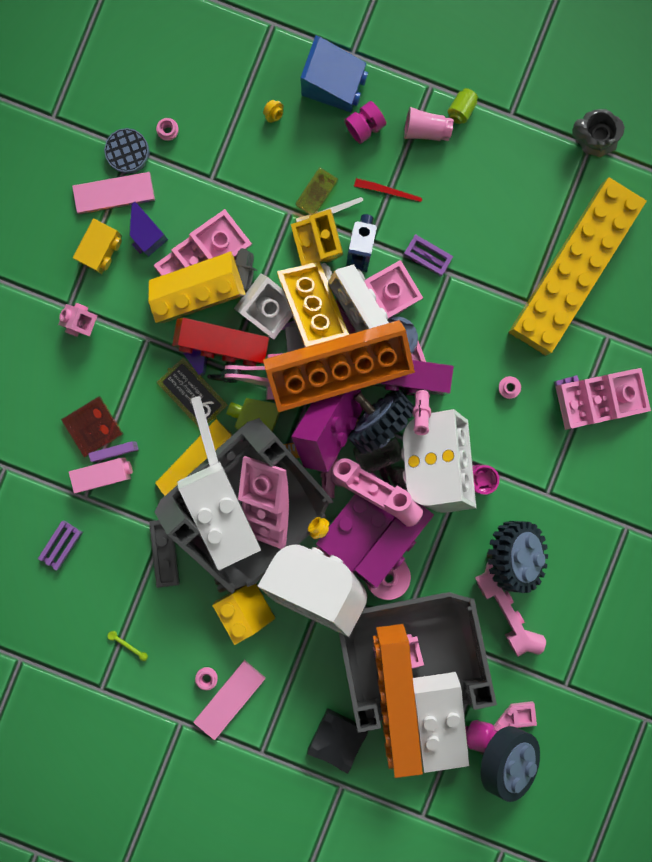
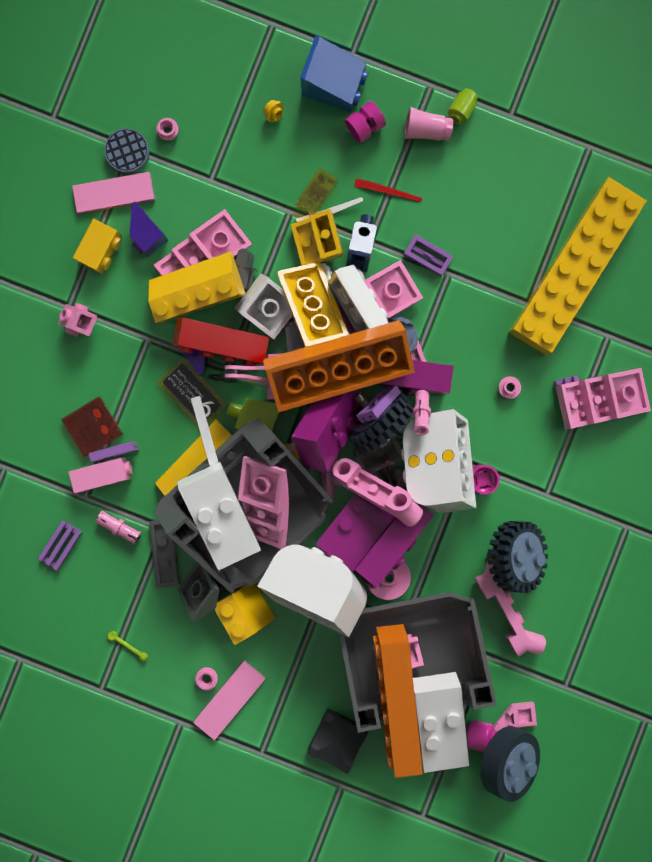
yellow plate [308,517,329,539] -> none
dark grey piece [572,109,625,157] -> none
none -> bright pink pin [95,510,141,545]
none -> dark grey slope [178,562,219,622]
none -> medium lavender tile [357,385,401,423]

